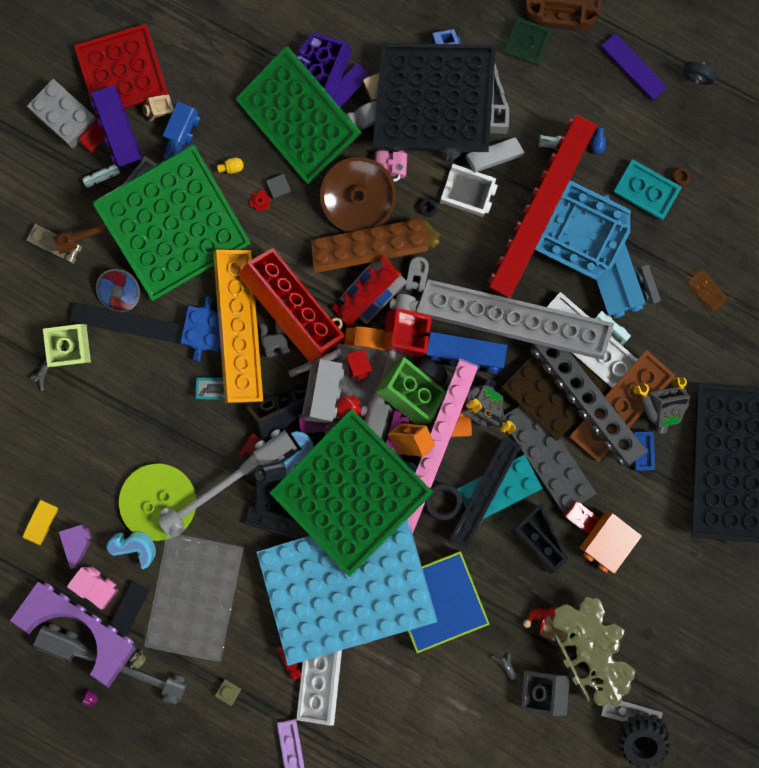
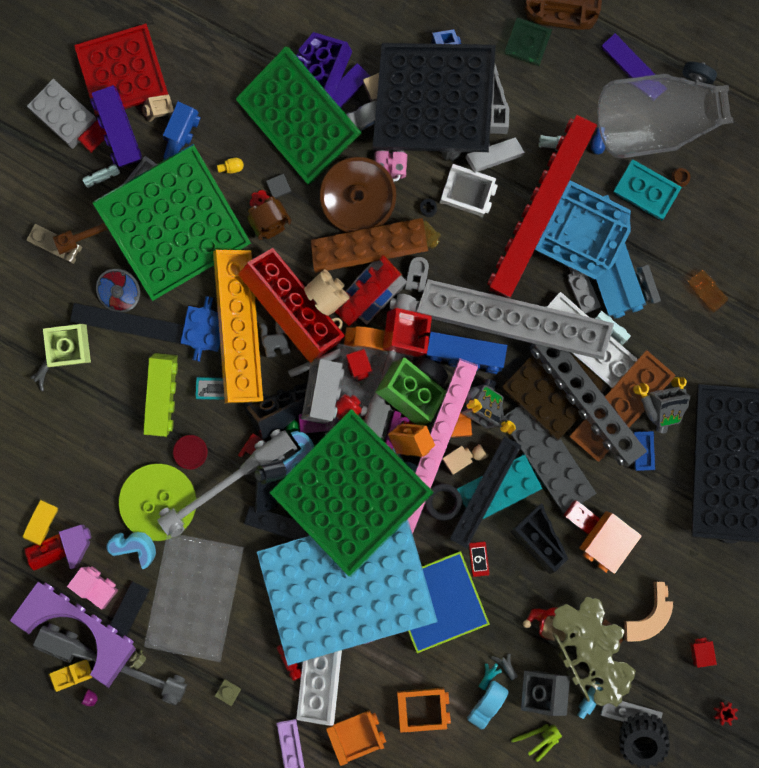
none -> red slope [24,534,66,571]
none -> yellow slope [49,660,93,692]
none -> lime wedge [144,353,178,437]
none -> dark red piece [173,435,208,470]
none -> reddish brown brick [247,196,292,240]
none -> green hinge [285,420,300,436]
none -> tan brick [304,269,349,316]
none -> orange panel [326,710,386,766]
none -> orange window [397,688,451,733]
none -> tan brick [442,446,473,475]
none -> medium azure animal [467,681,509,729]
none -> sticker [469,542,489,577]
none -> tan hinge [472,444,488,461]
none -> teal bar [479,664,502,690]
none -> lime plant [511,724,562,762]
none -> light grey hinge [567,267,601,314]
none -> medium azure cylinder [577,681,603,719]
none -> clear windscreen [597,74,734,159]
none -> light nougat arch [624,582,673,641]
none -> red brick [690,637,717,668]
none -> red gear [714,702,738,726]

